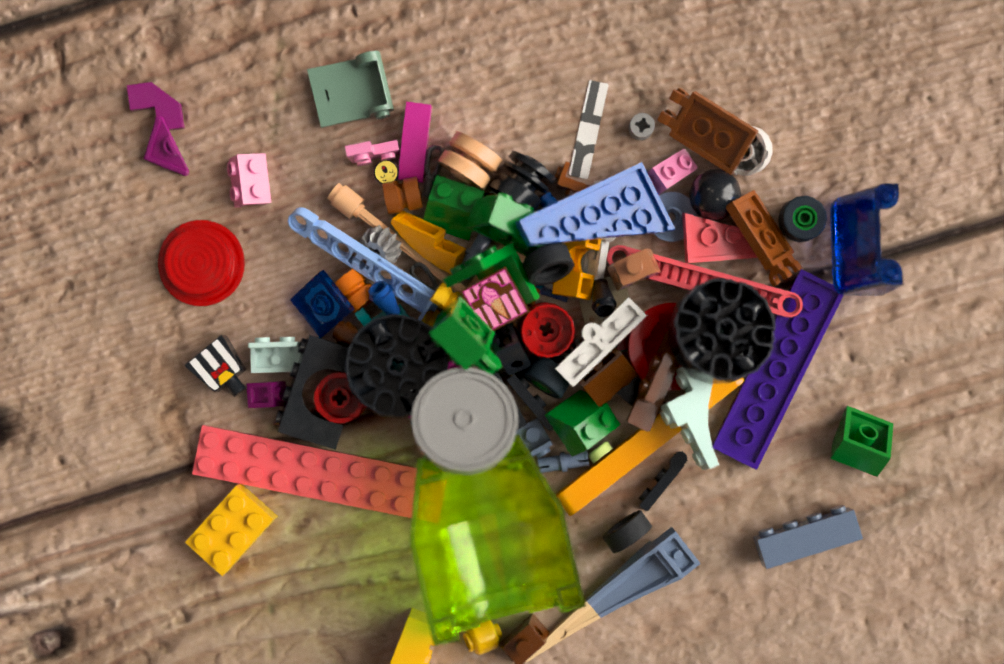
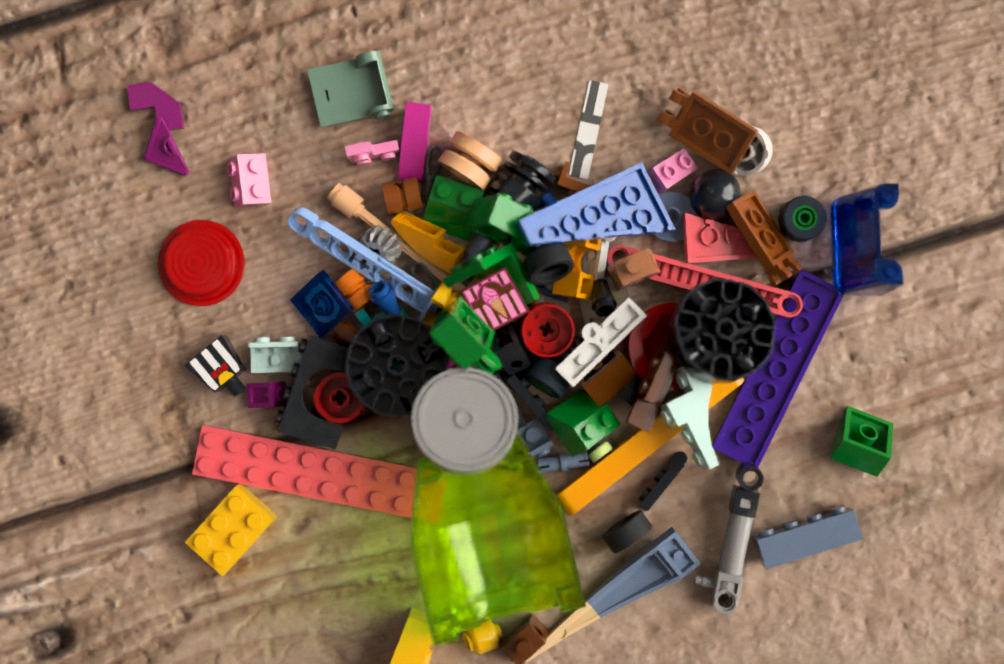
light yellow tile [374,160,399,184] -> none
light grey wheel [628,113,655,141] -> none
none -> light grey piece [694,462,764,614]

